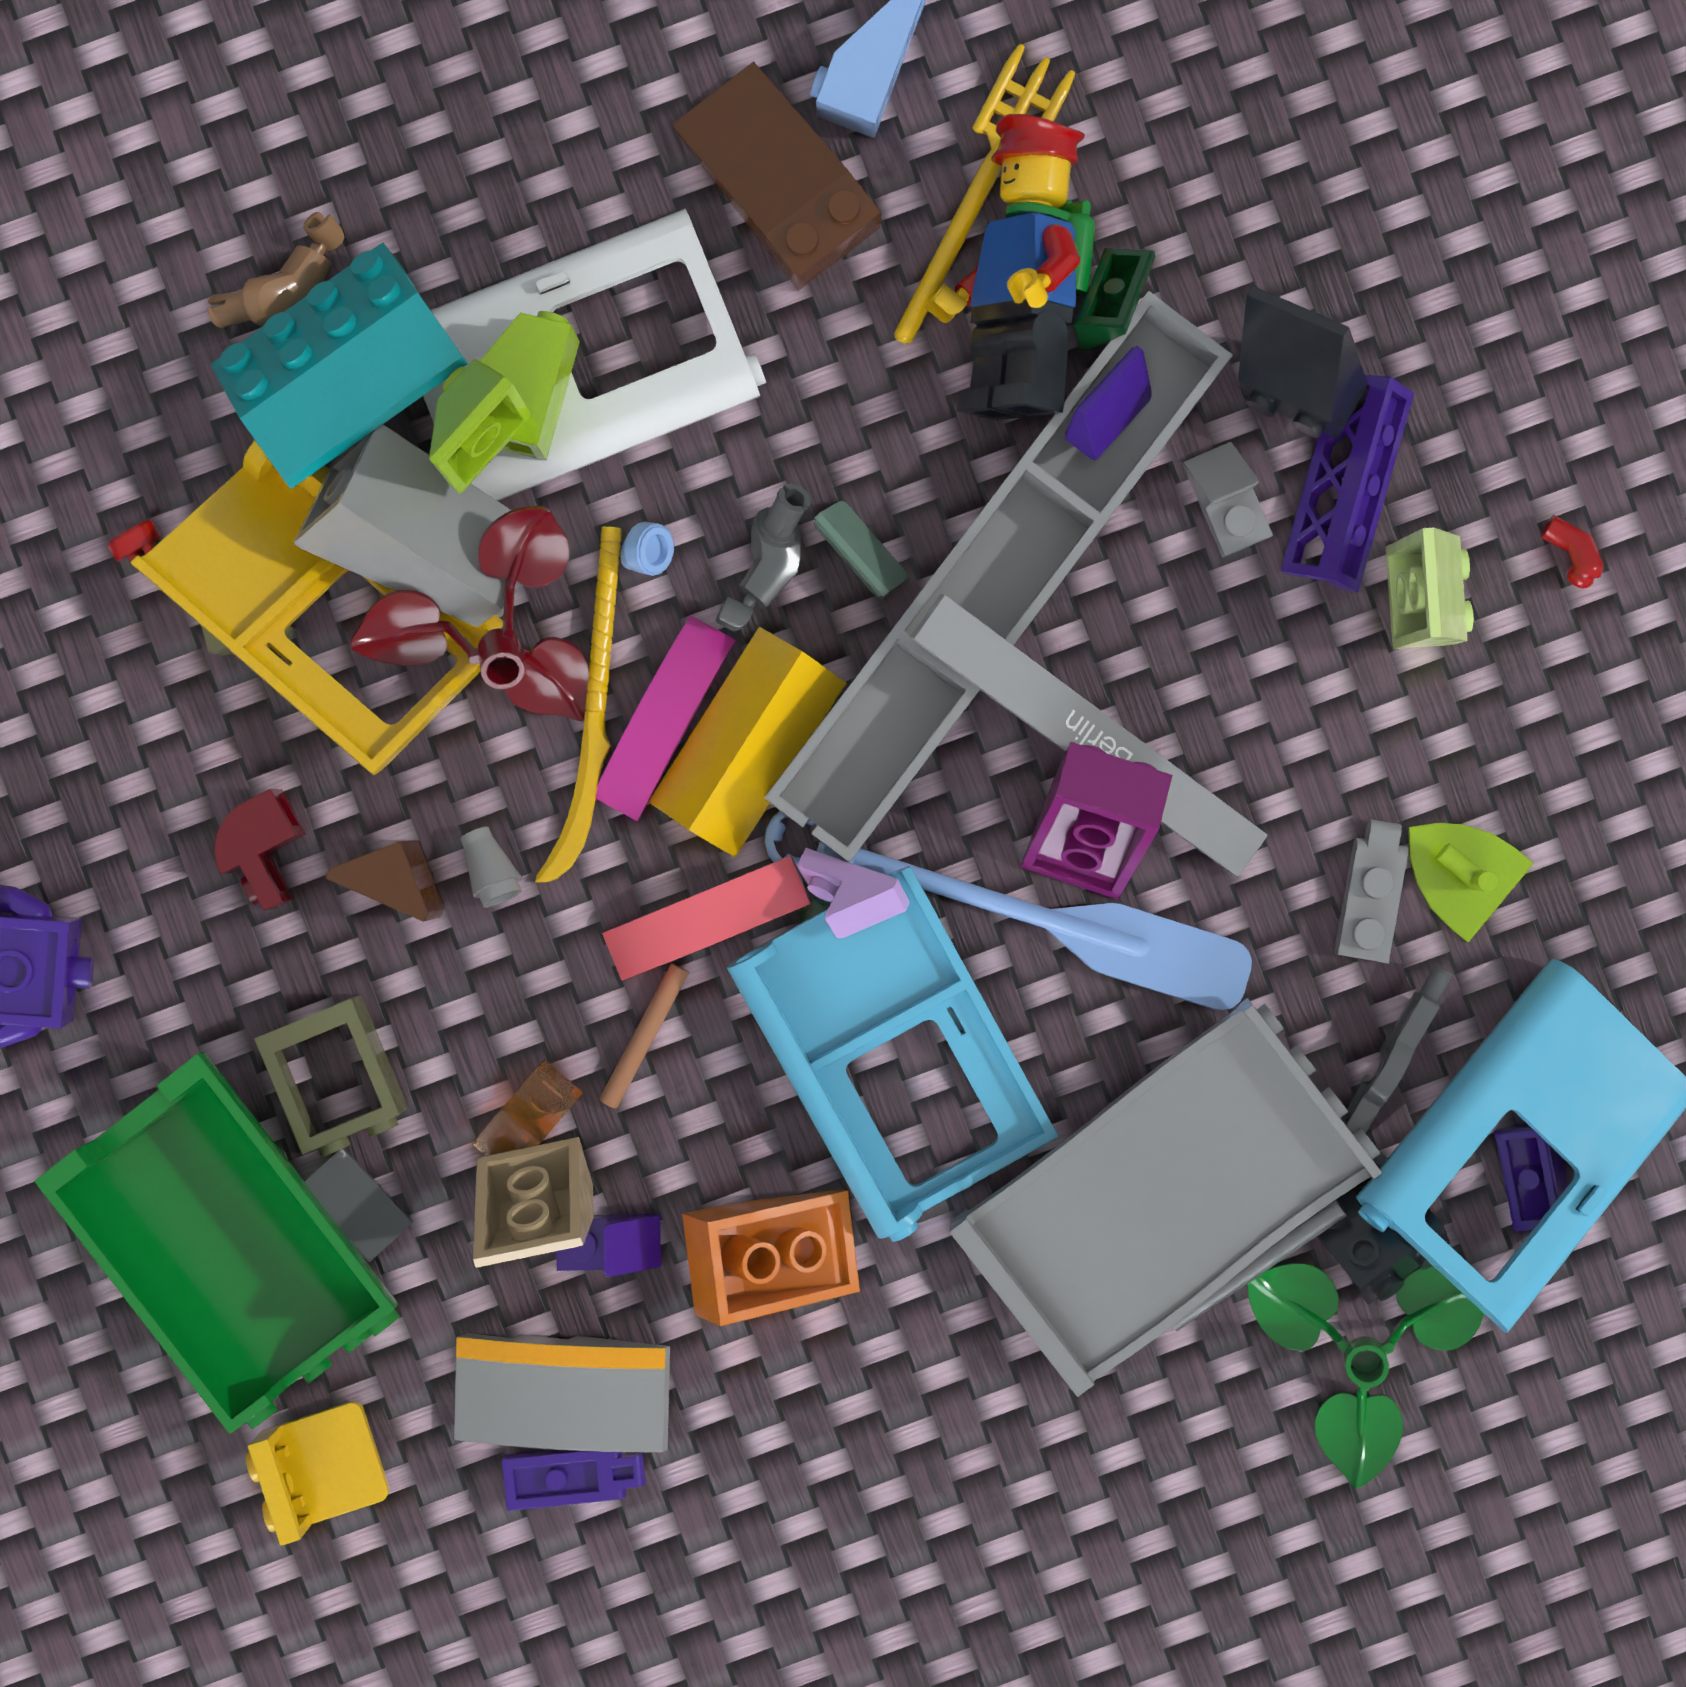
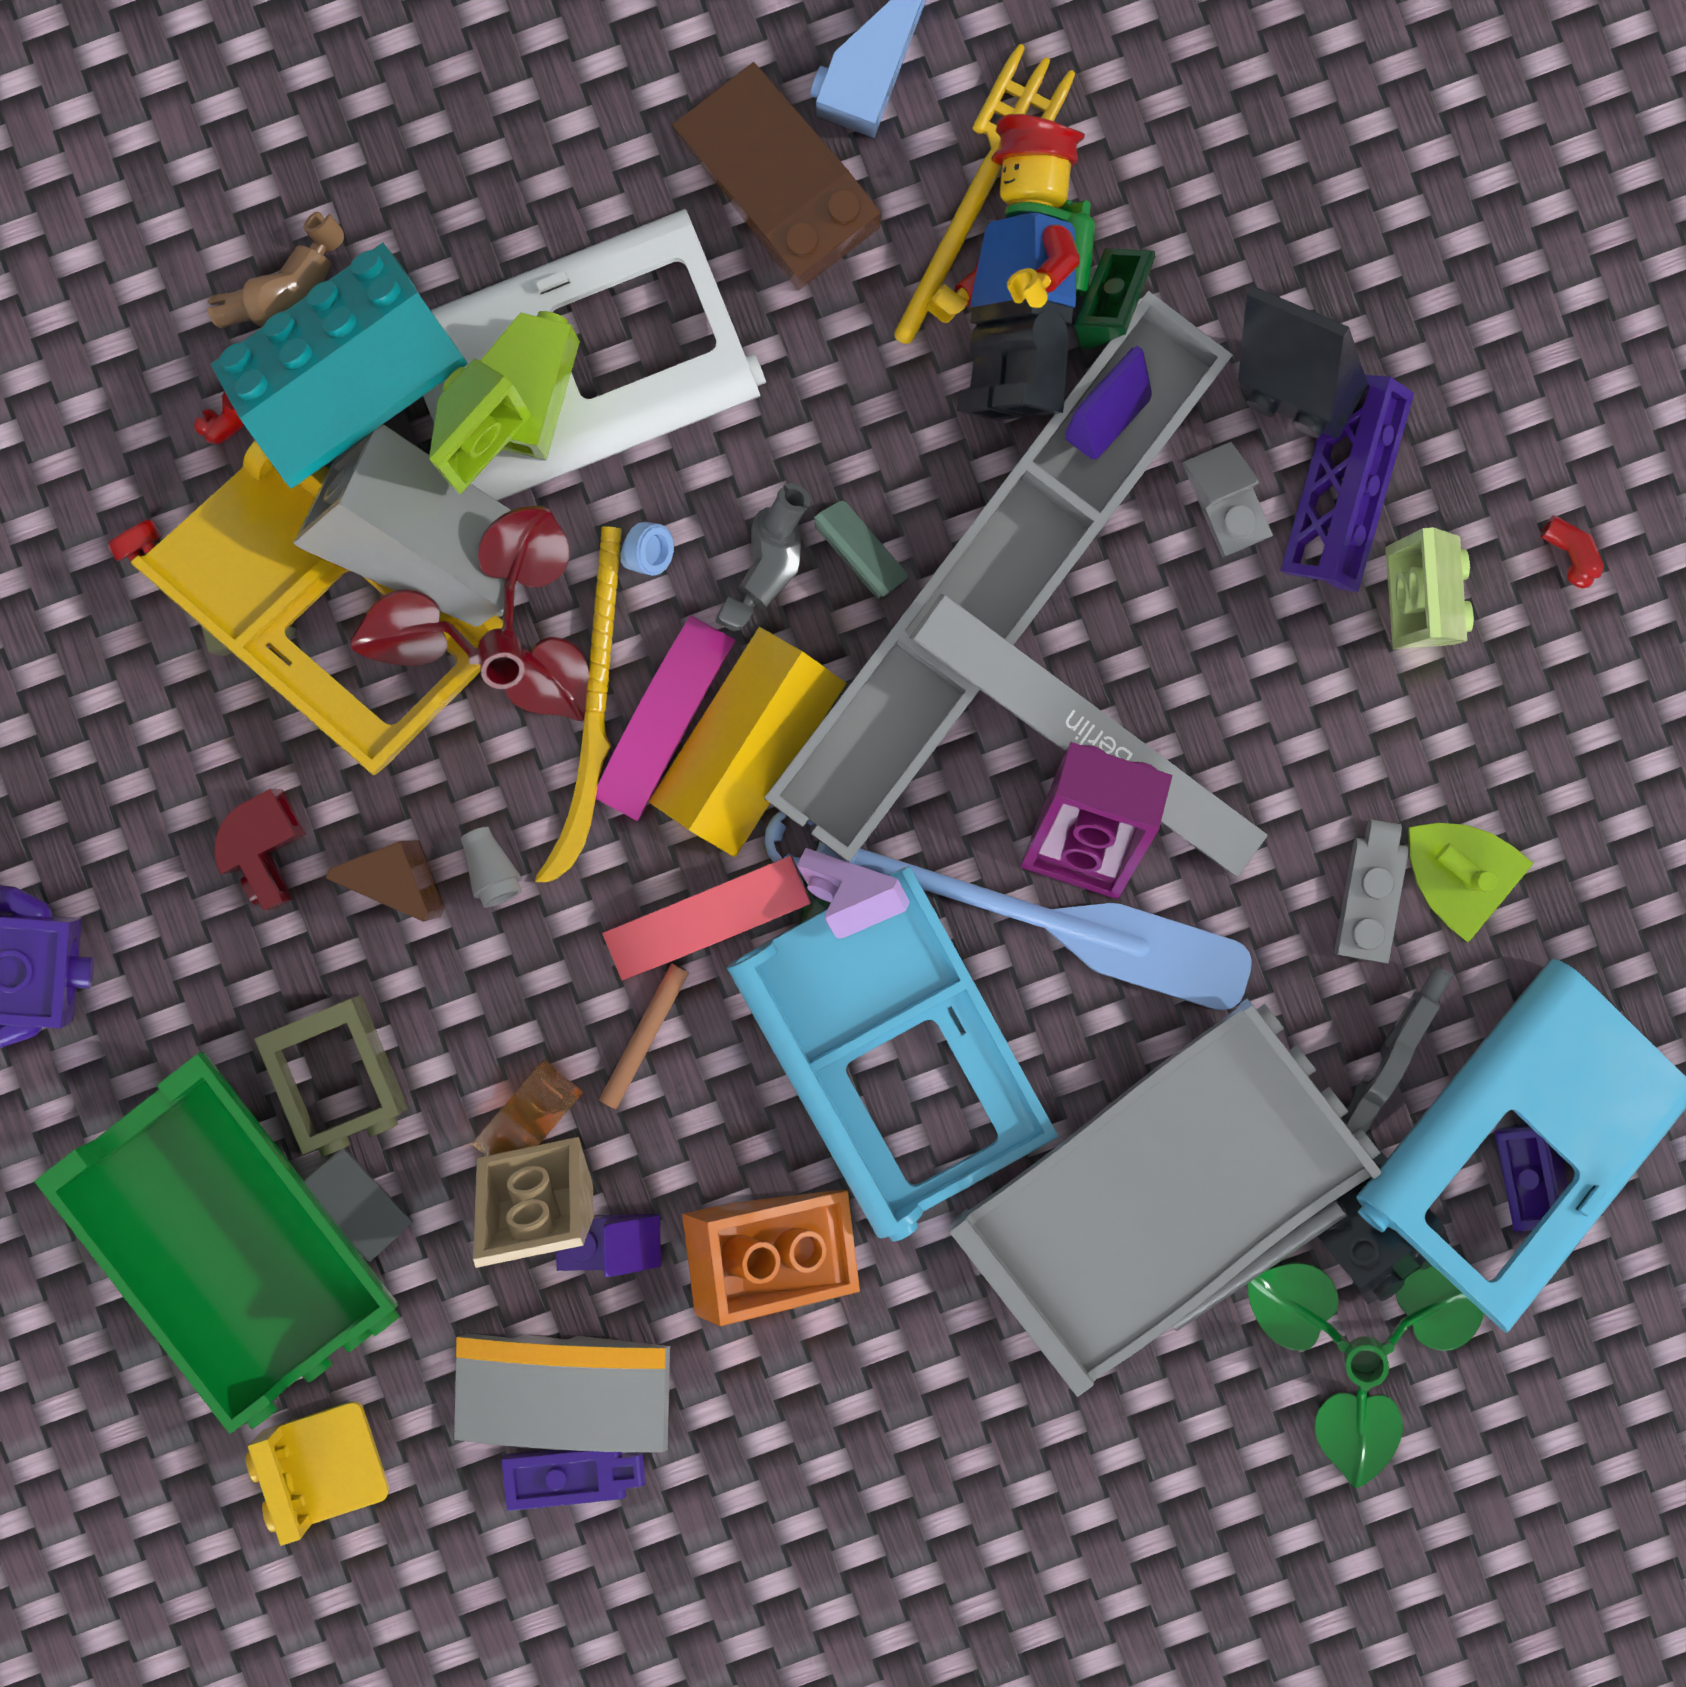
none -> red arm [194,391,245,444]

